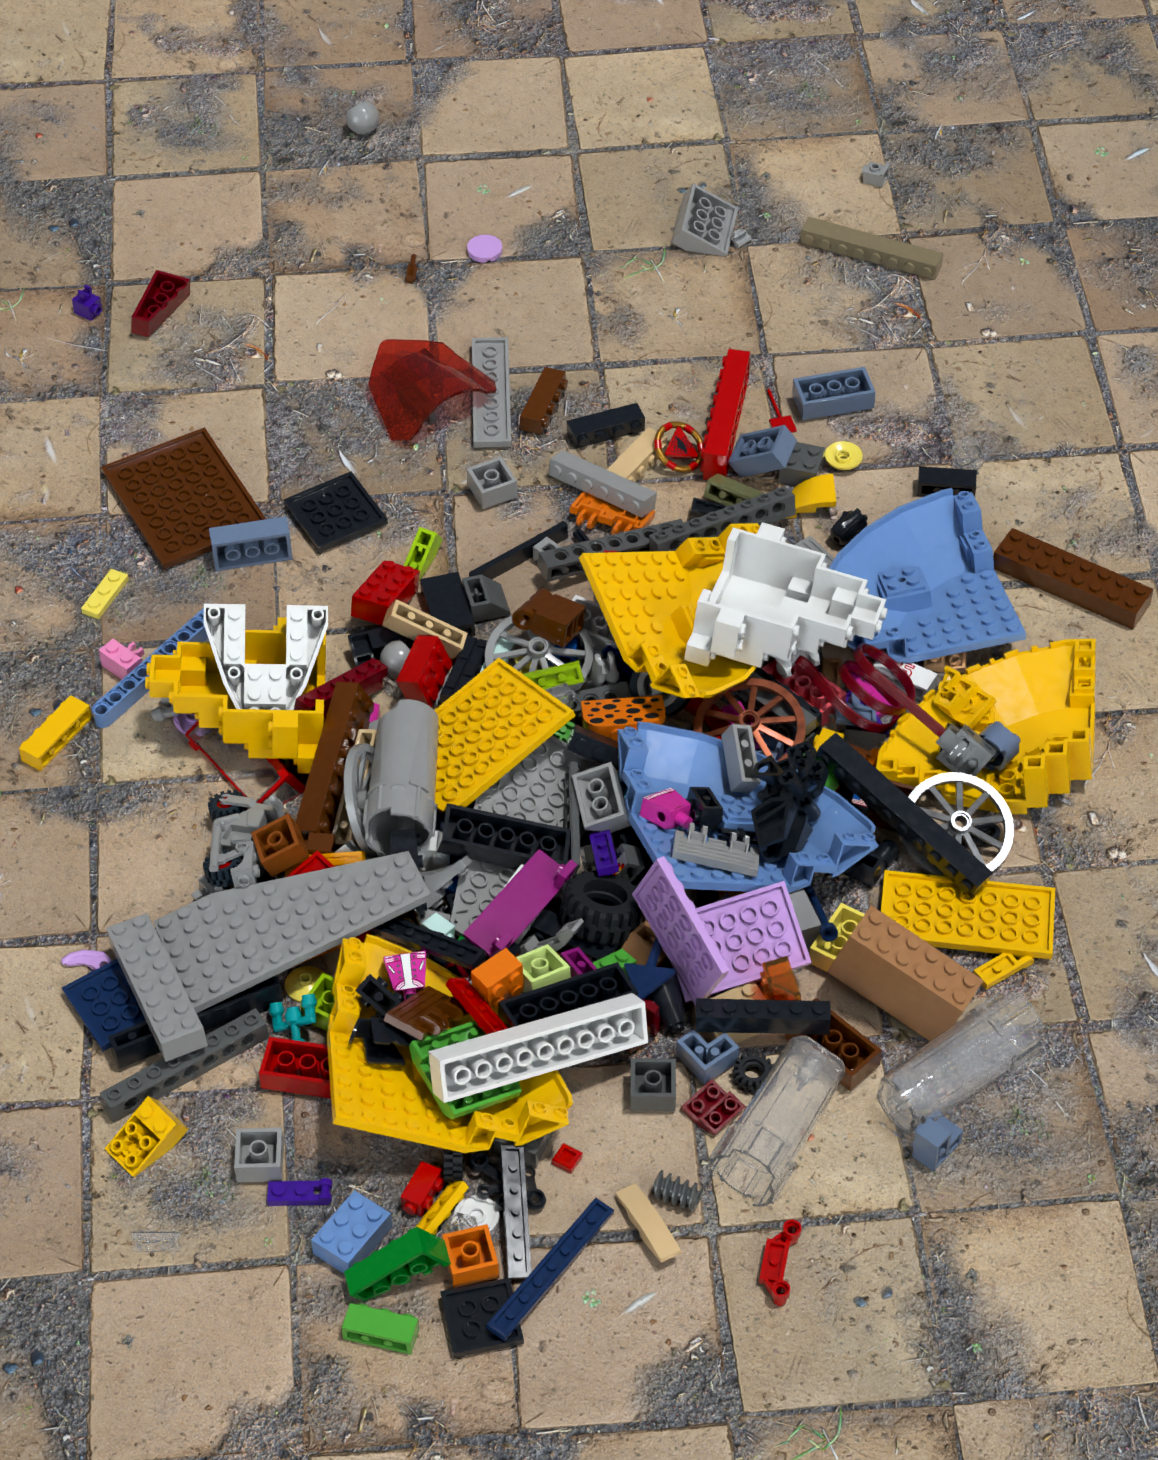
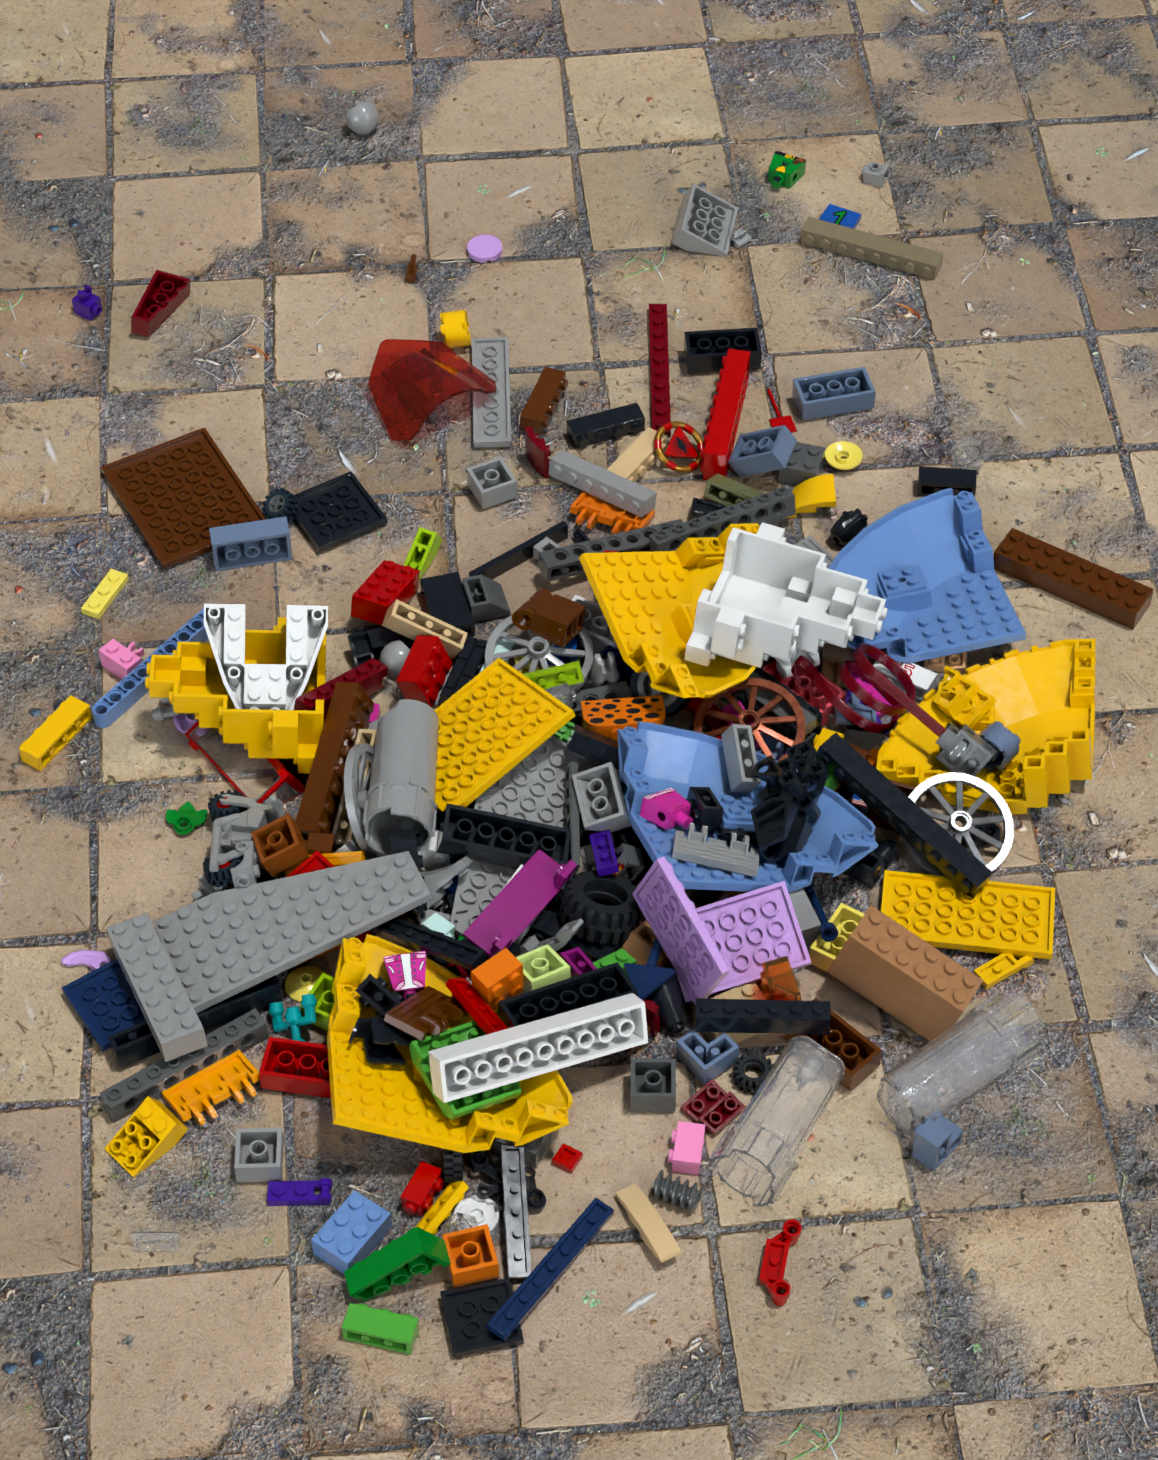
none -> light orange hinge [162,1050,260,1126]
none -> green plate [165,801,208,835]
none -> black wheel [262,488,299,524]
none -> yellow brick [440,310,471,349]
none -> dark red slope [525,426,551,478]
none -> dark red plate [649,304,671,437]
none -> bright pink brick [668,1121,705,1175]
none -> black brick [684,328,762,373]
none -> green torso [768,151,806,189]
none -> blue tile [819,204,862,229]

